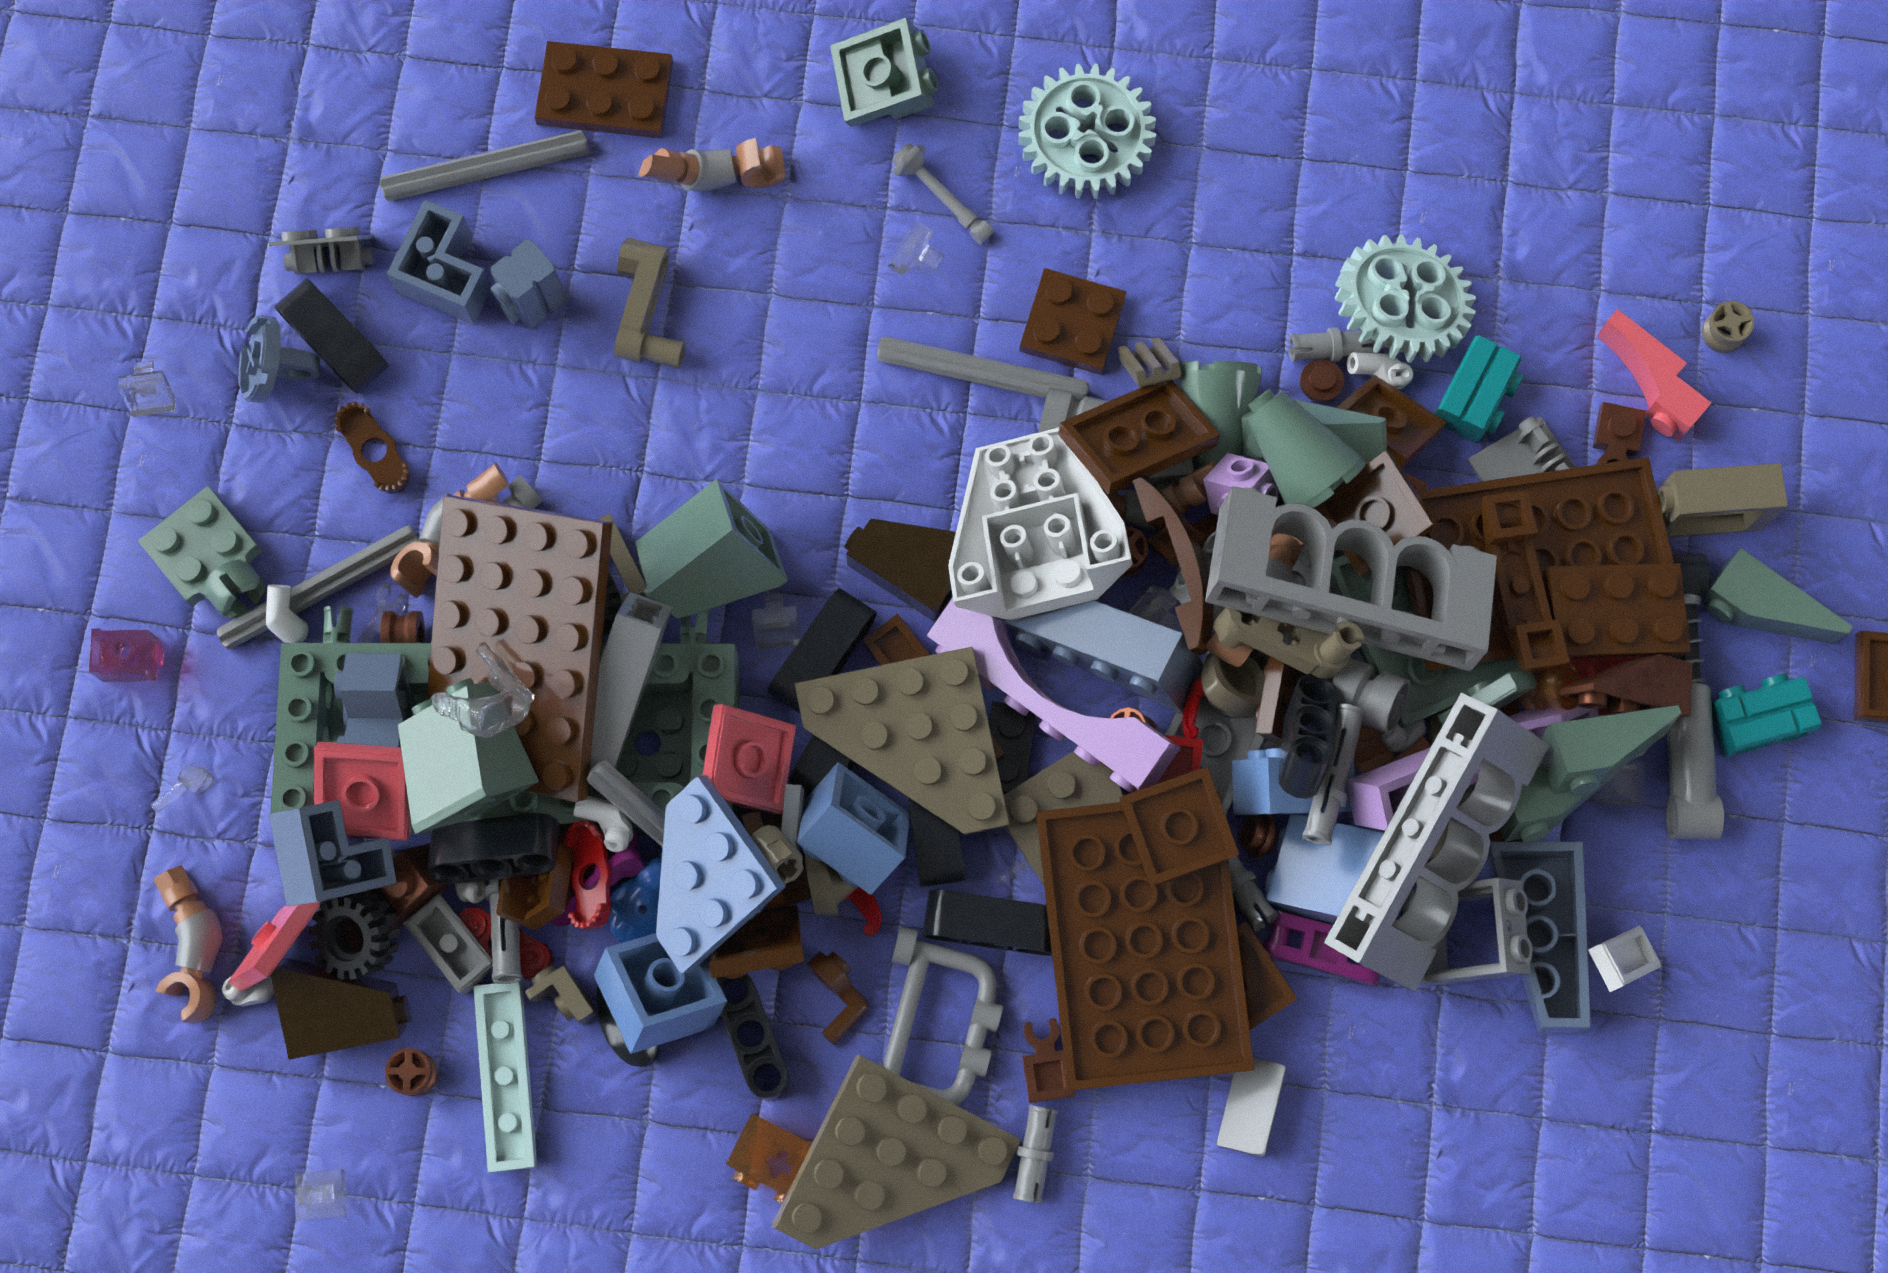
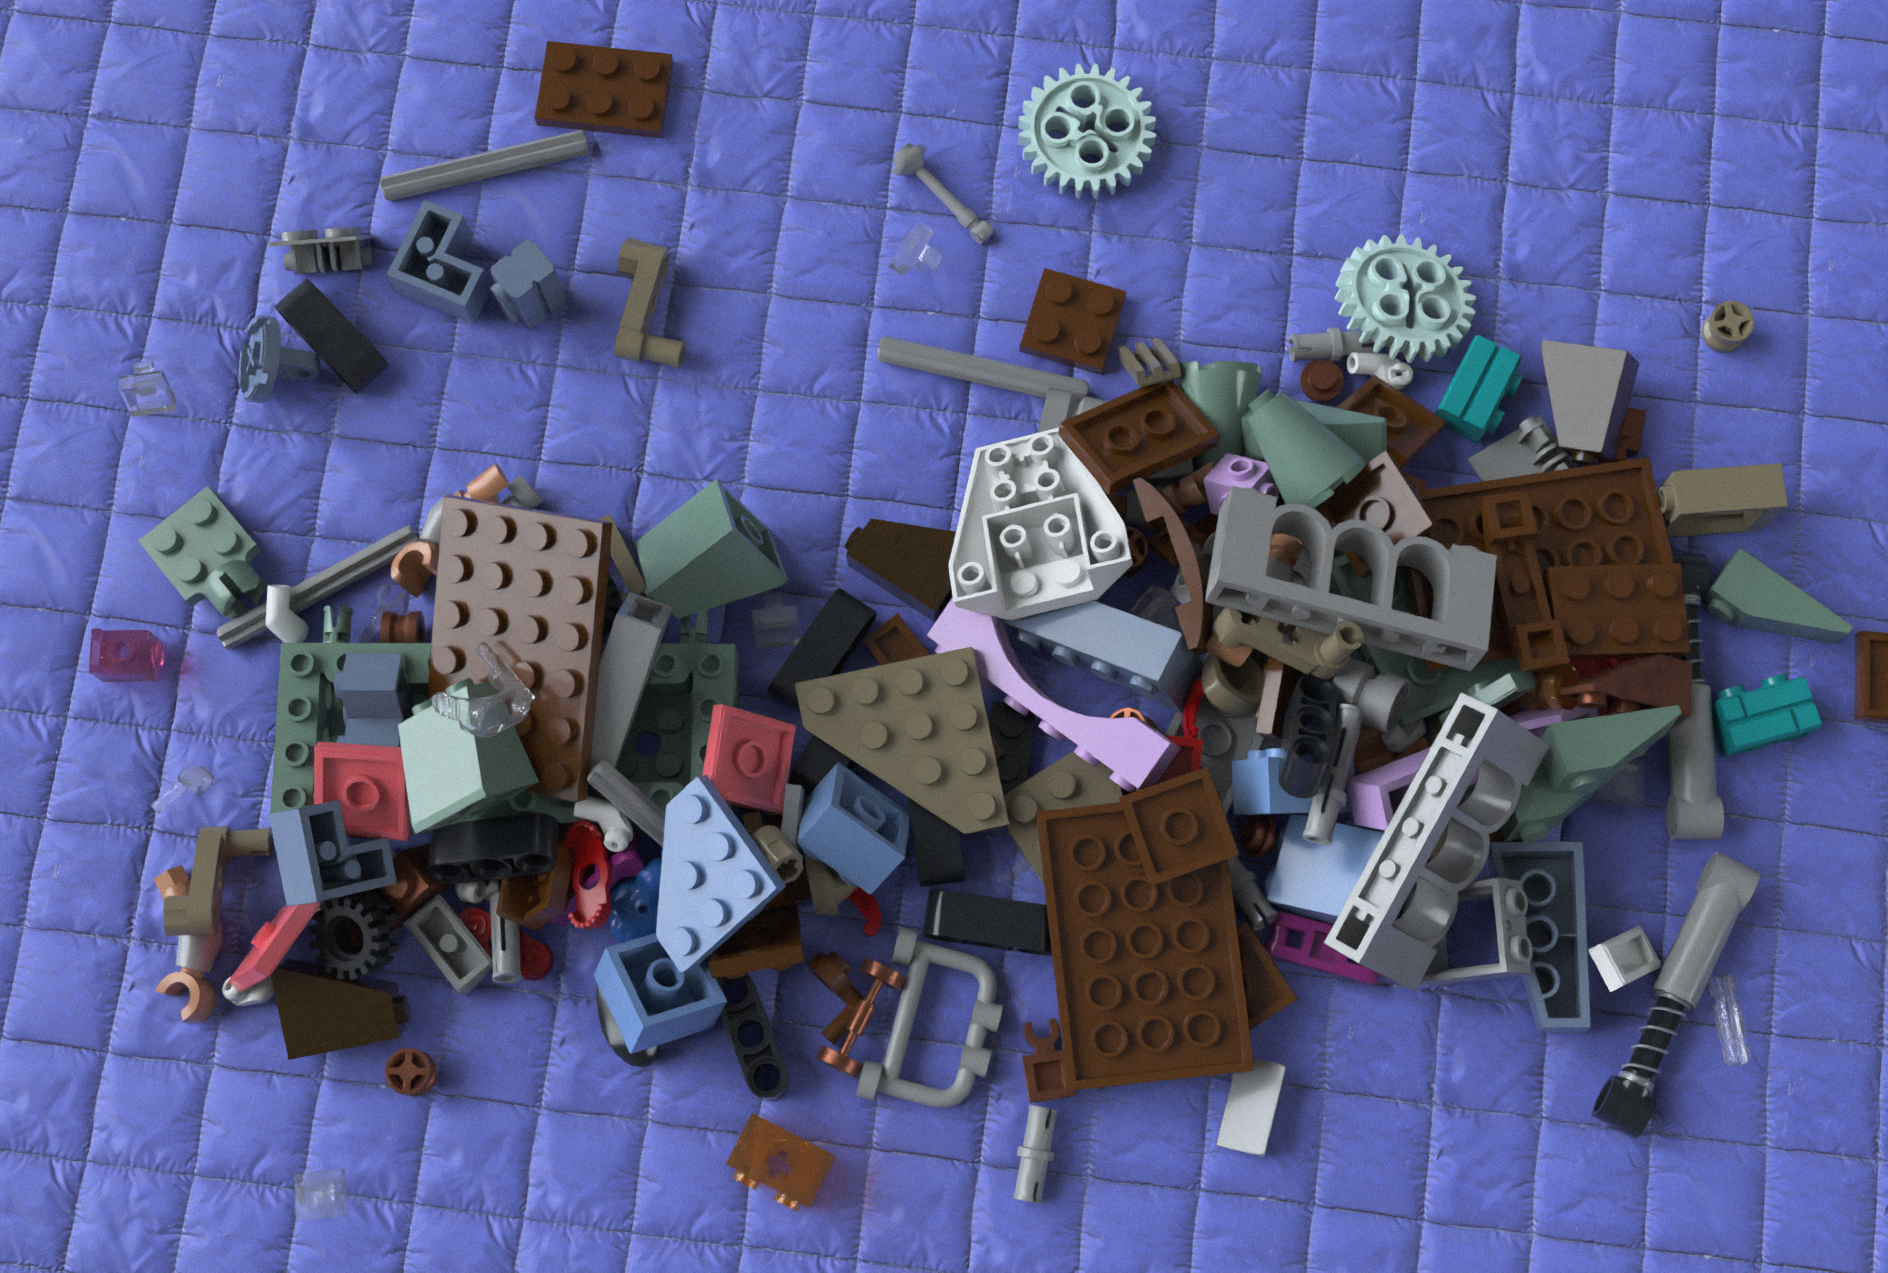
reddish brown piece [334,402,410,494] -> none
light aqua plate [473,981,537,1173] -> none
dark tan bracket [525,965,599,1025] -> none
nougat piece [639,138,785,192] -> none
dark tan plate [771,1055,1021,1249] -> none
sand green plate [830,18,939,127] -> none
coral slope [1597,309,1711,442] -> none
none -> dark tan beam [163,826,273,936]
none -> copper wheel [816,958,906,1078]
none -> slope [1541,340,1640,466]
none -> piece [1592,851,1760,1139]
none -> clear axle [1708,974,1752,1066]

